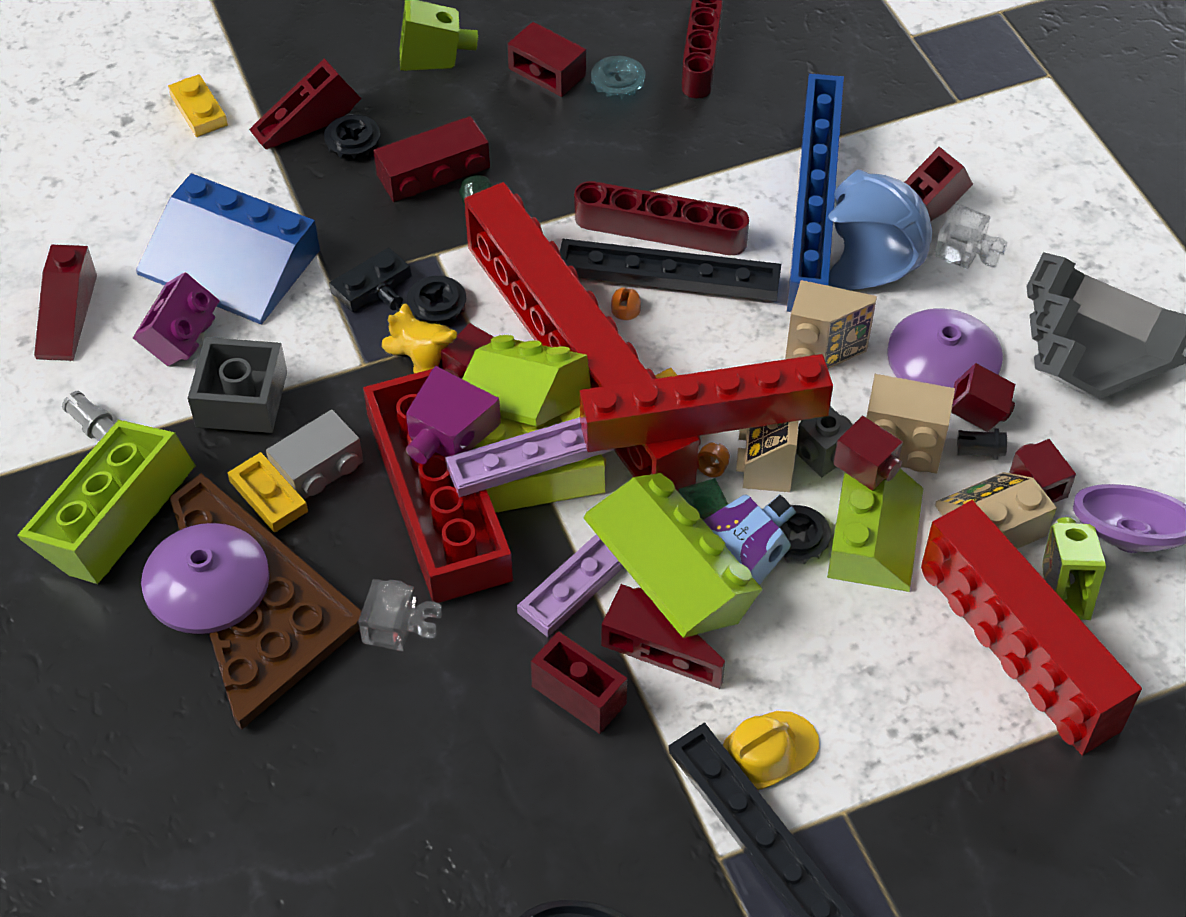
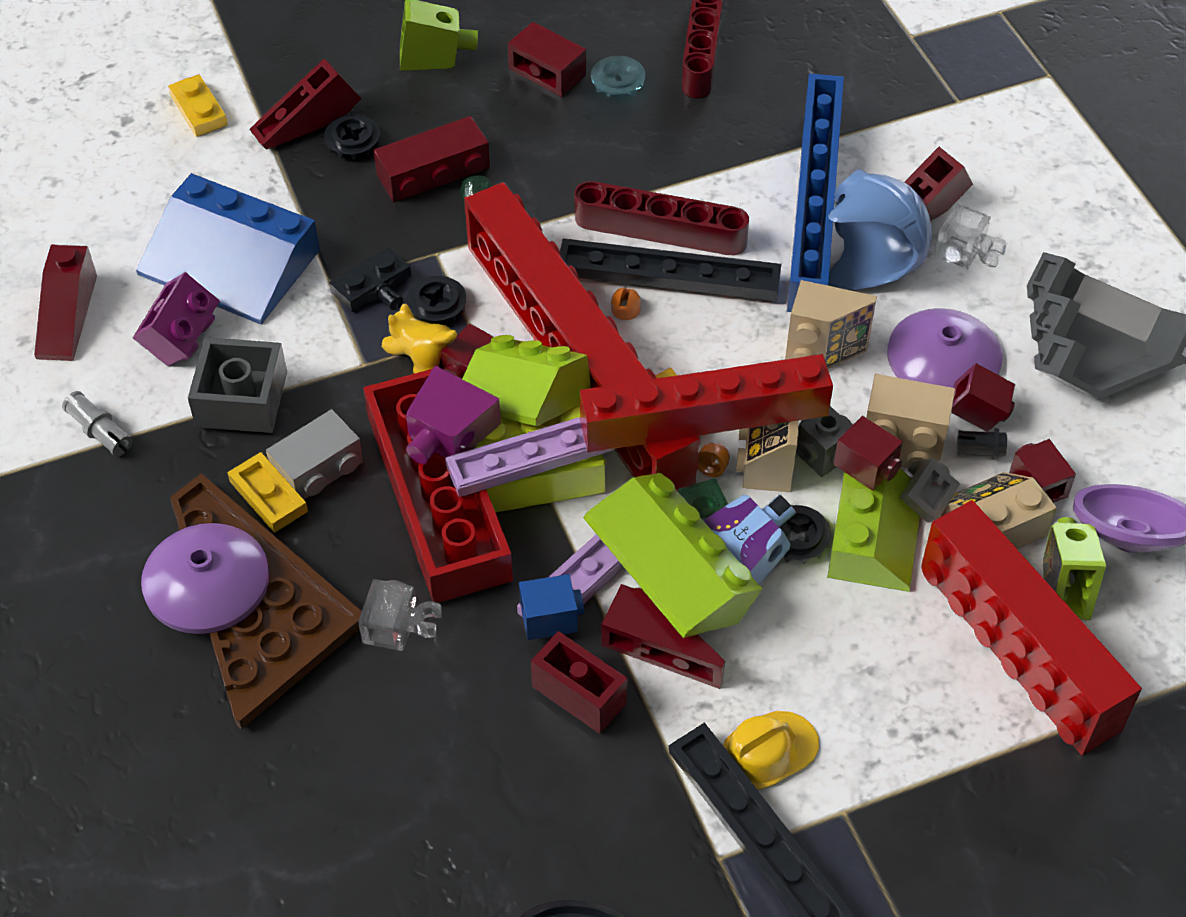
lime slope [17,420,196,584] -> none
none -> blue brick [519,574,584,640]
none -> flat silver bracket [899,458,960,523]

